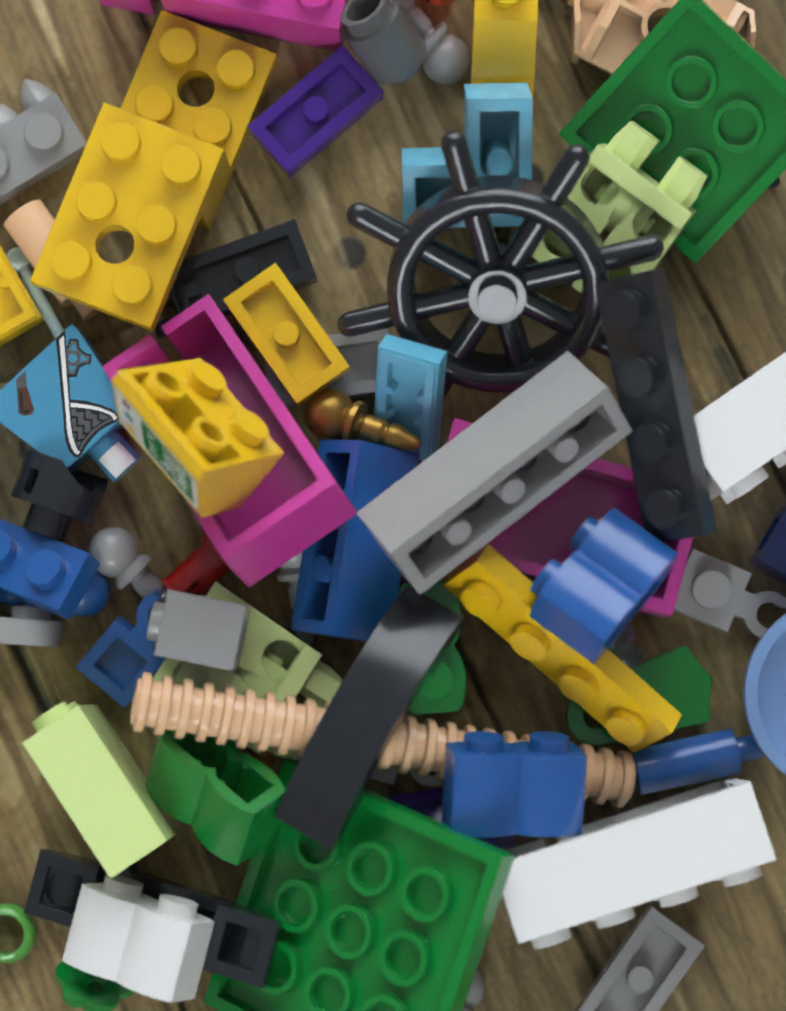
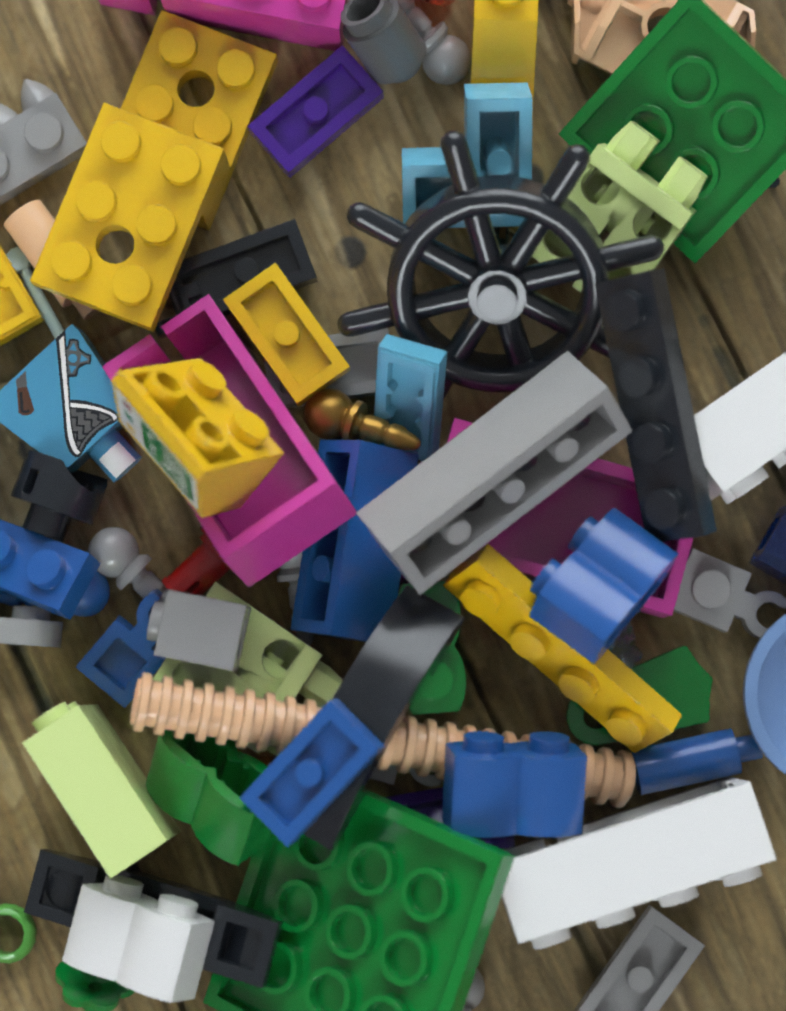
none -> blue plate [240,698,385,847]

